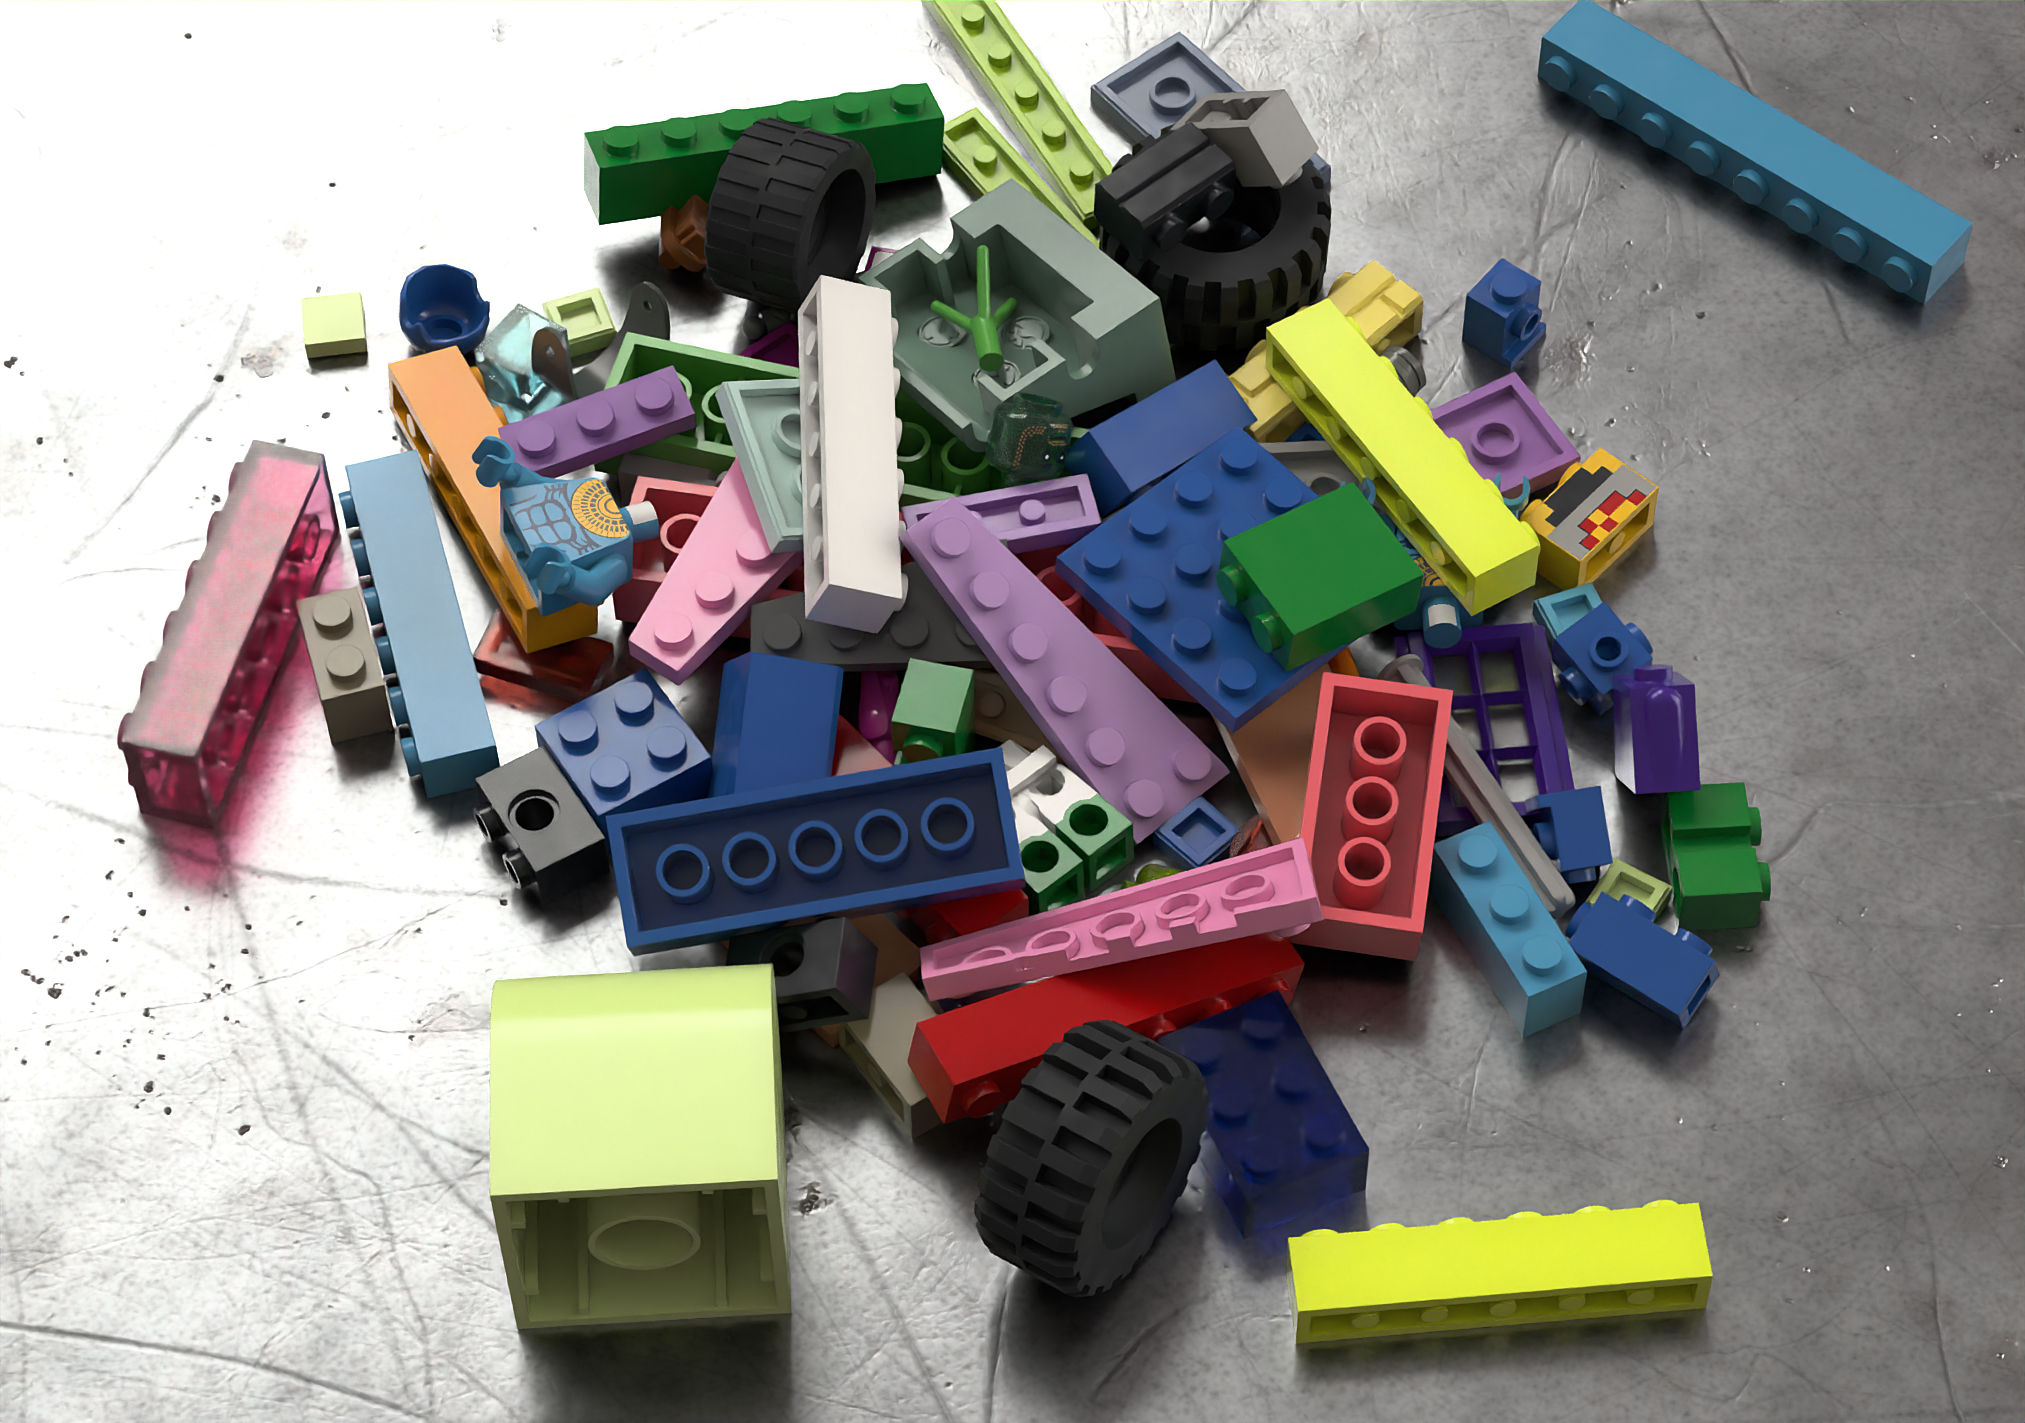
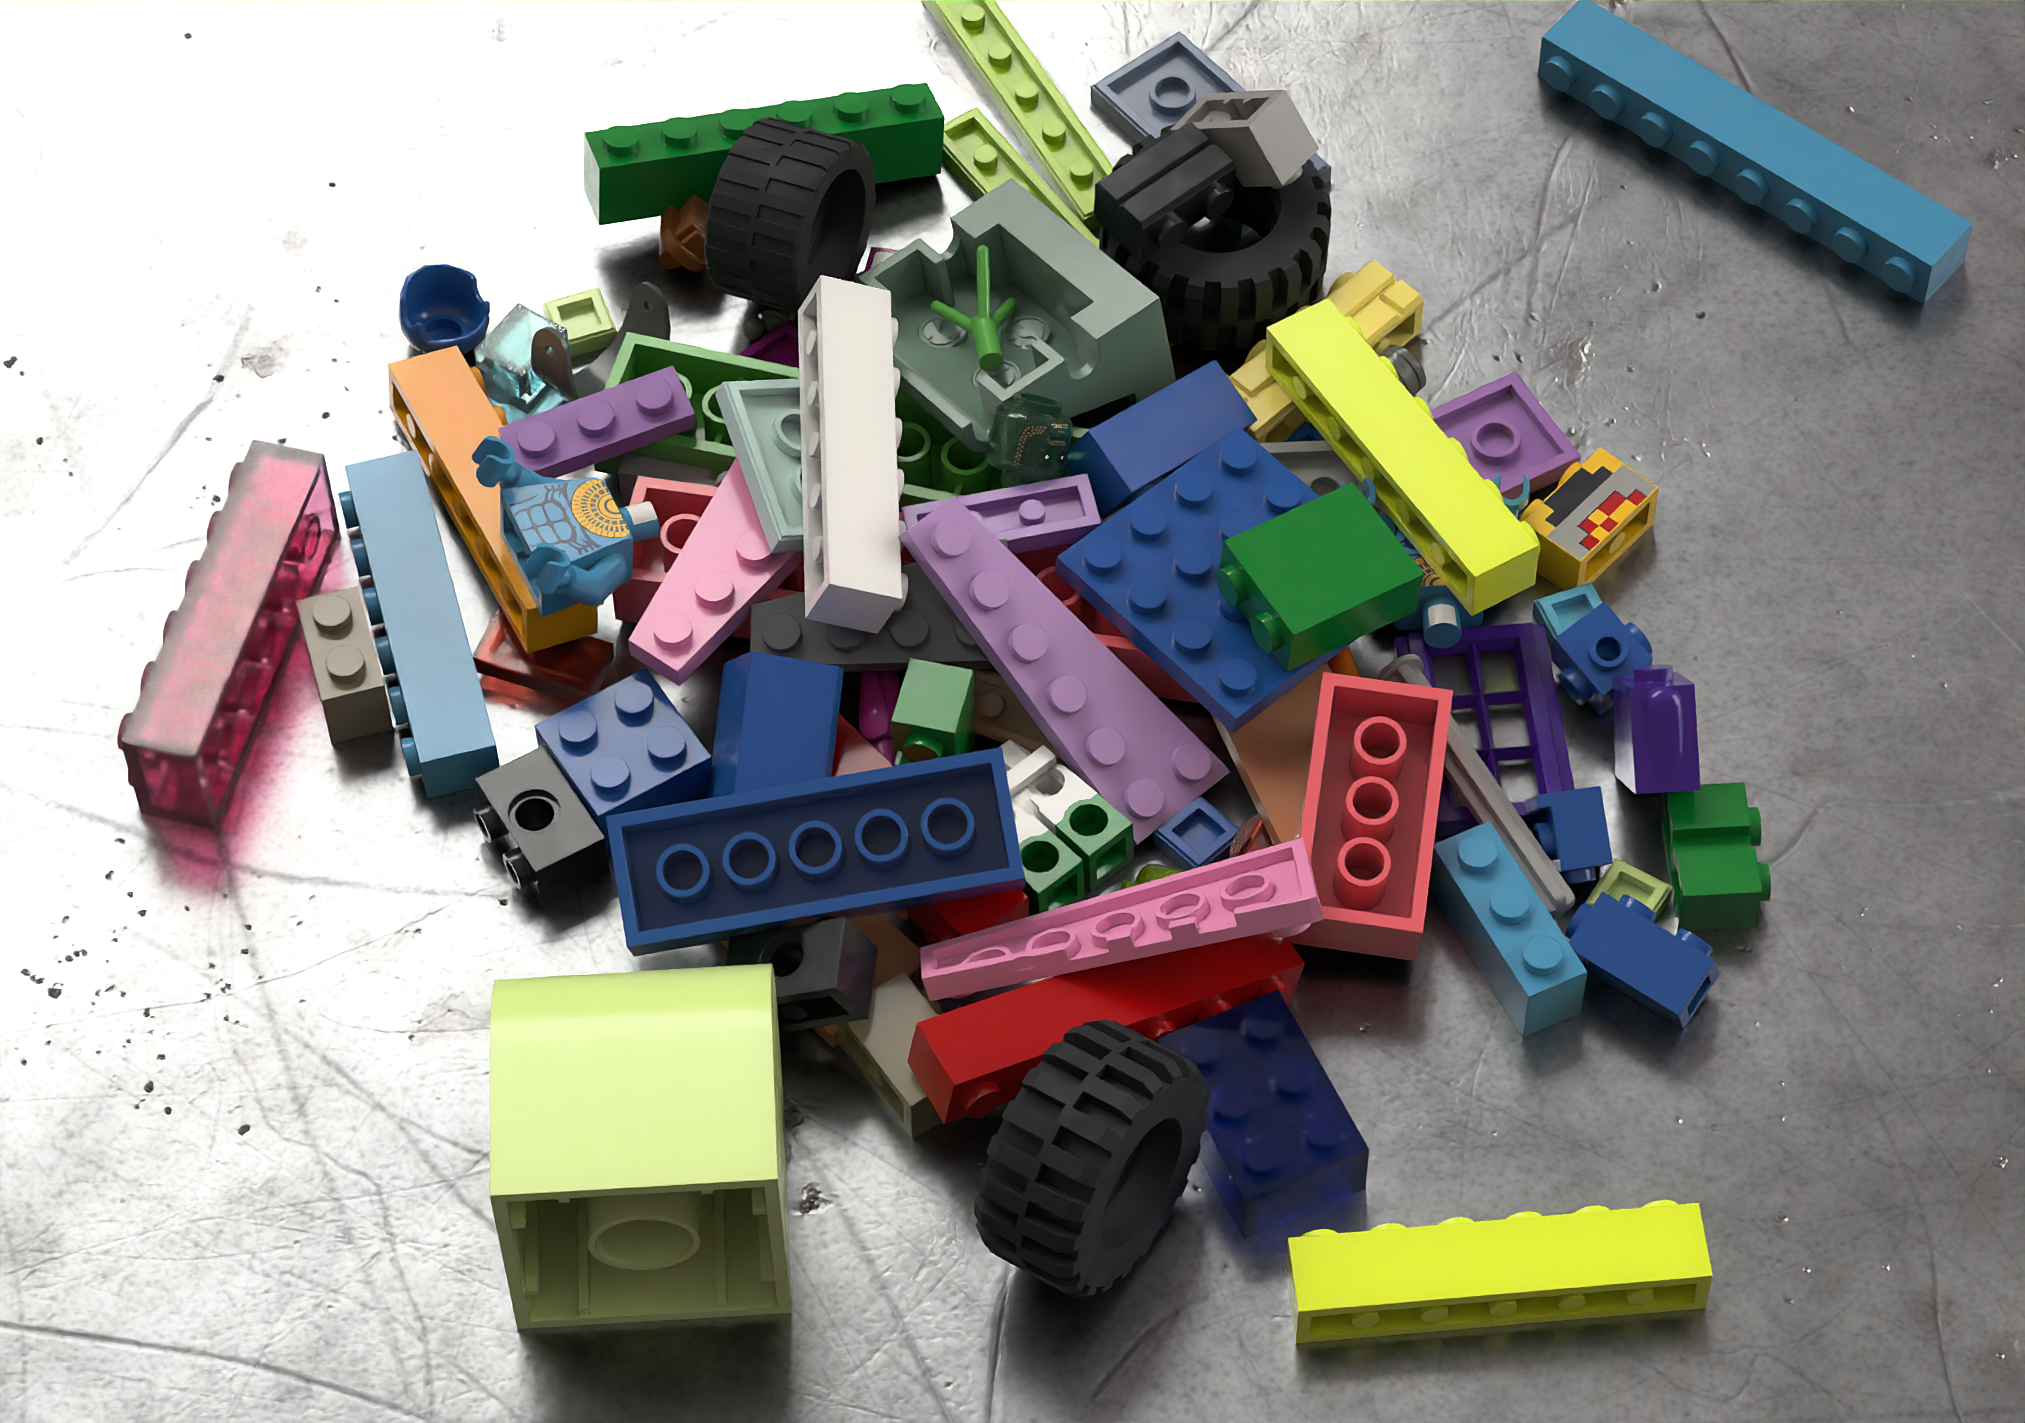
yellowish green tile [301,292,367,358] -> none
blue brick [1462,258,1547,370] -> none

